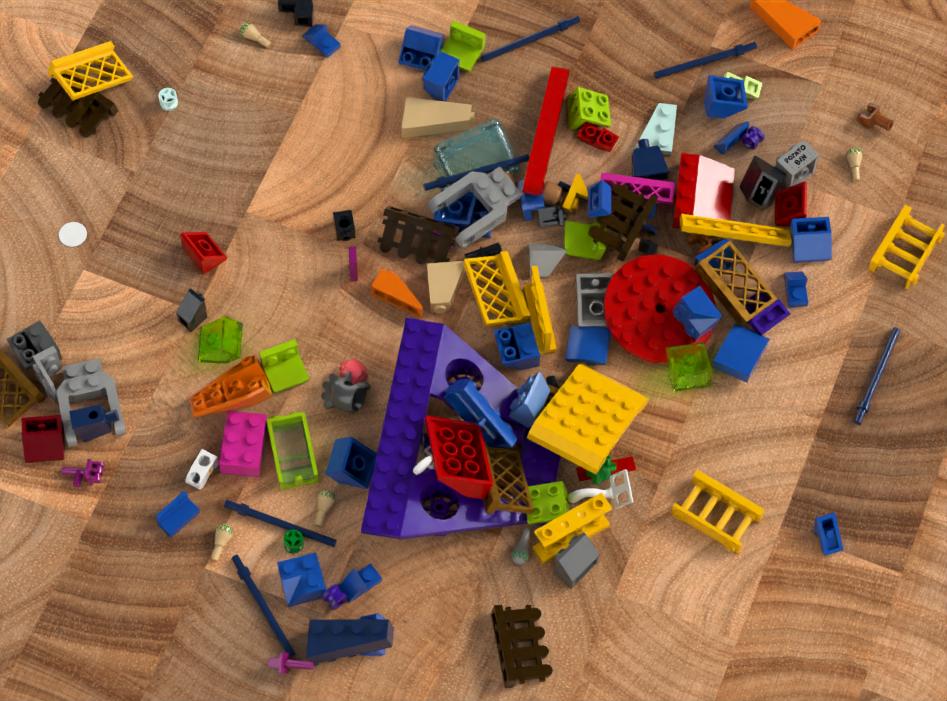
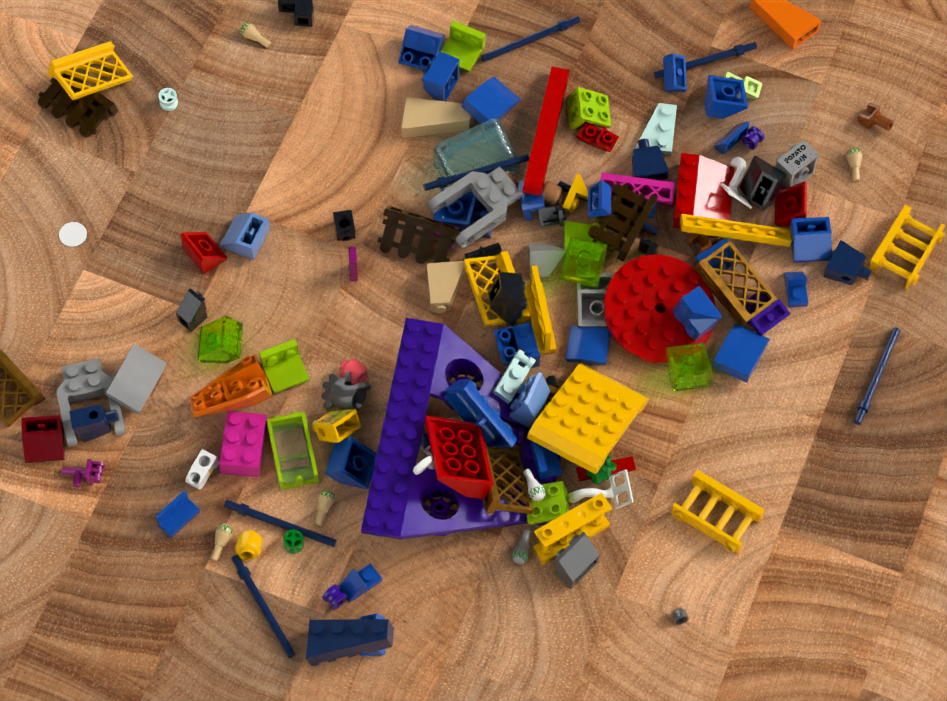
dark grey slope [7,320,62,370] -> none
light grey bracket [32,346,62,402] -> none
magenta arm [267,652,313,674] -> none
blue slope [277,553,326,607] -> none
blue slope [302,24,341,58] -> none
orange slope [371,268,423,318] -> none
dark brown fence [491,605,553,688] -> none
blue slope [813,512,843,556] -> none
none -> light grey slope [105,344,167,414]
none -> medium blue slope [220,213,270,260]
none -> yellow head [235,530,263,561]
none -> yellow torso [312,409,362,443]
none -> blue slope [461,77,522,130]
none -> black slope [488,272,527,326]
none -> light aqua plate [492,349,536,403]
none -> white piece [523,469,546,502]
none -> blue panel [530,441,562,480]
none -> clear neon green slope [561,237,607,288]
none -> blue slope [663,54,687,92]
none -> flat silver hinge [671,608,689,625]
none -> white piece [721,156,752,209]
none -> dark blue torso [823,240,872,285]

